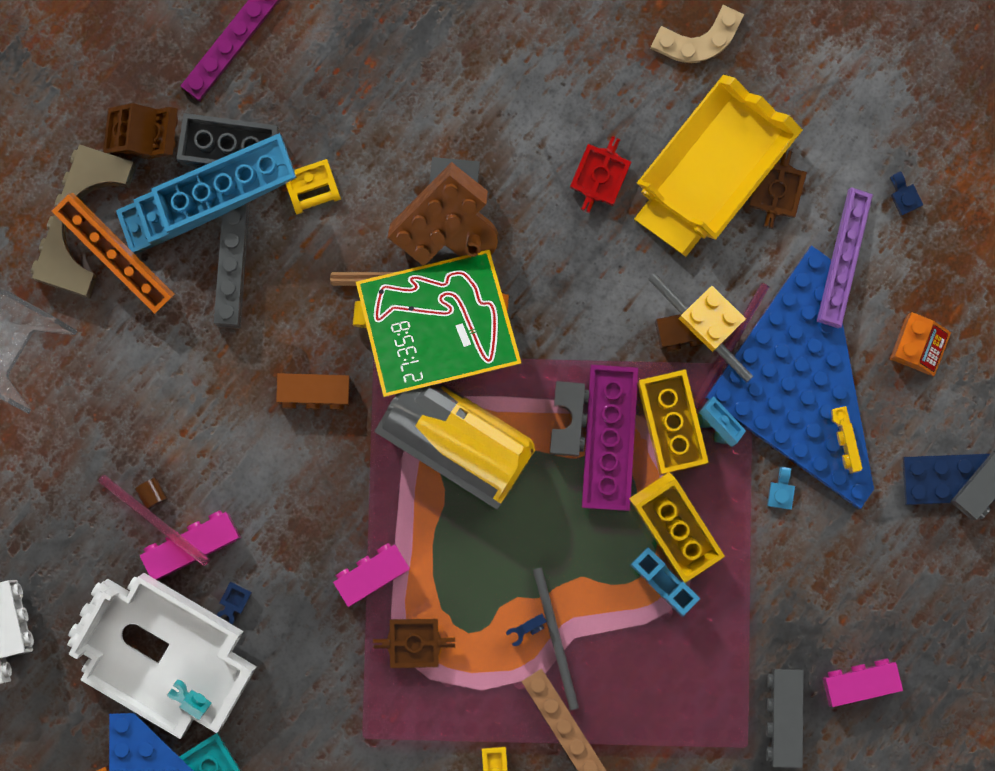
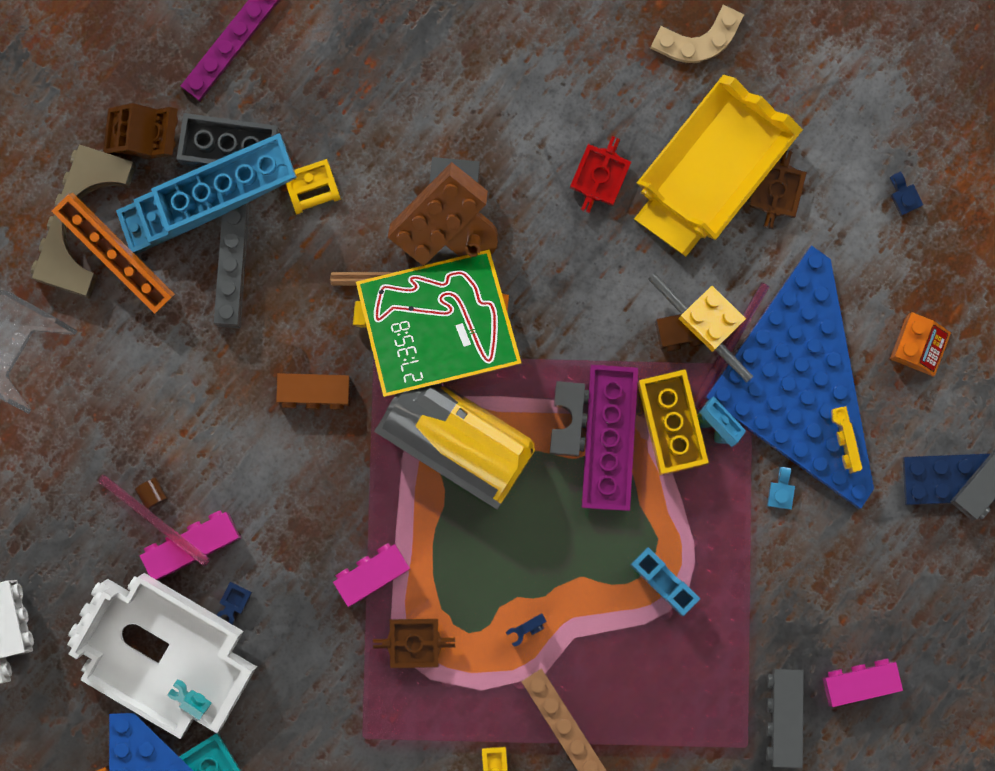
dark grey piece [533,567,579,710] -> none
yellow brick [629,472,725,583] -> none
medium lavender tile [817,187,873,328] -> none

